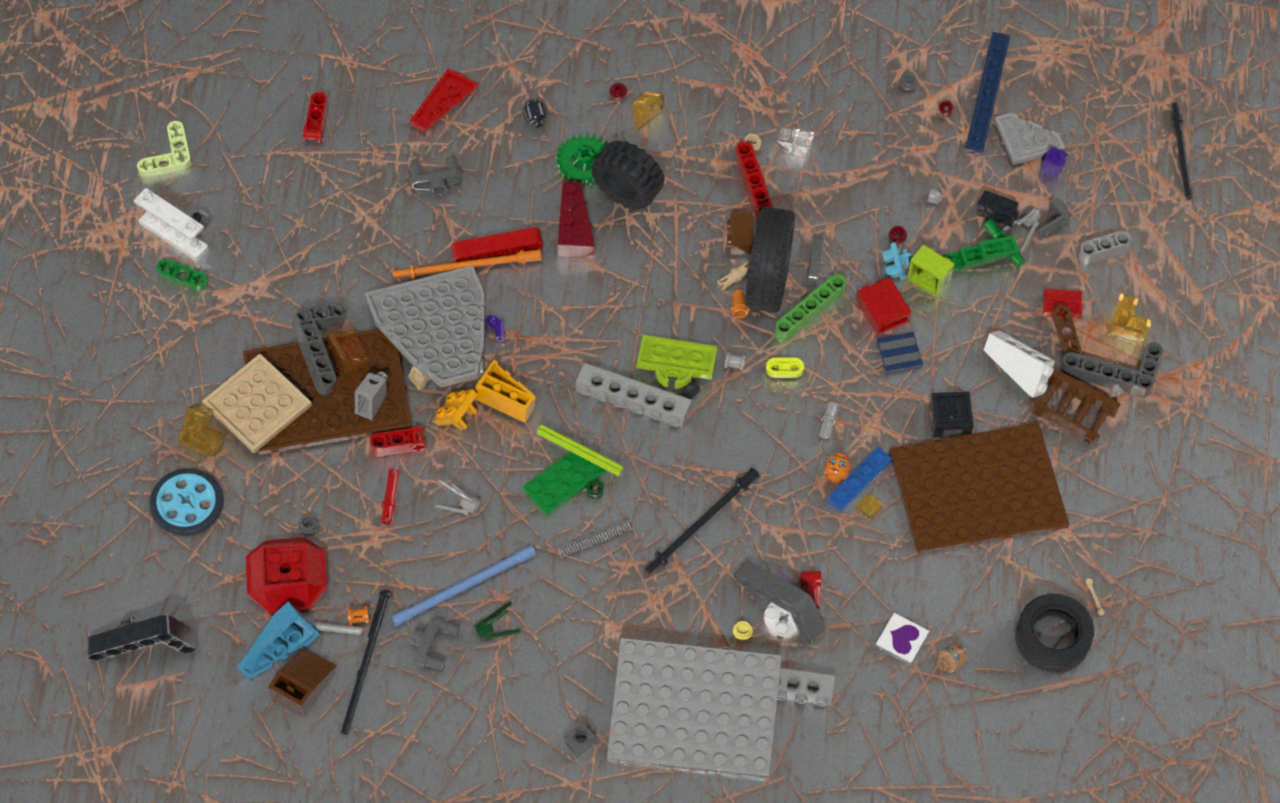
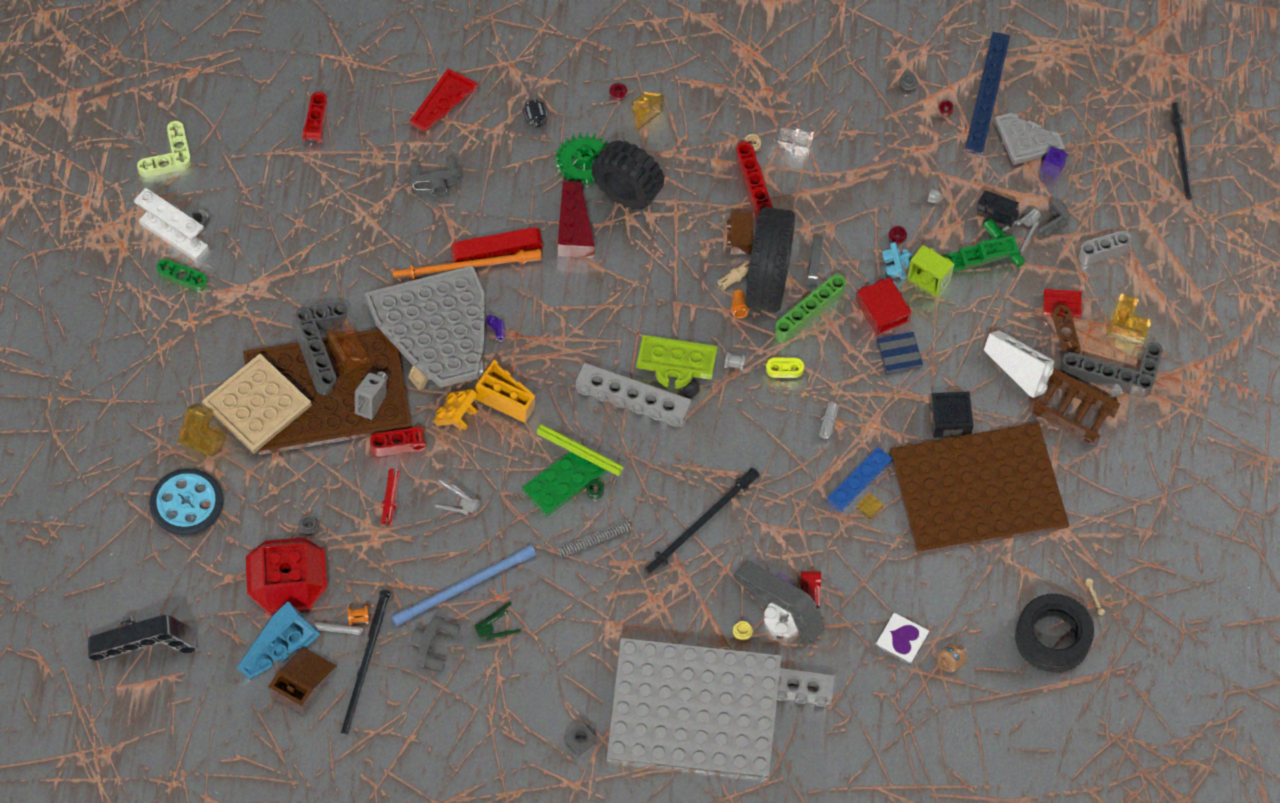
orange head [823,453,851,483] -> none

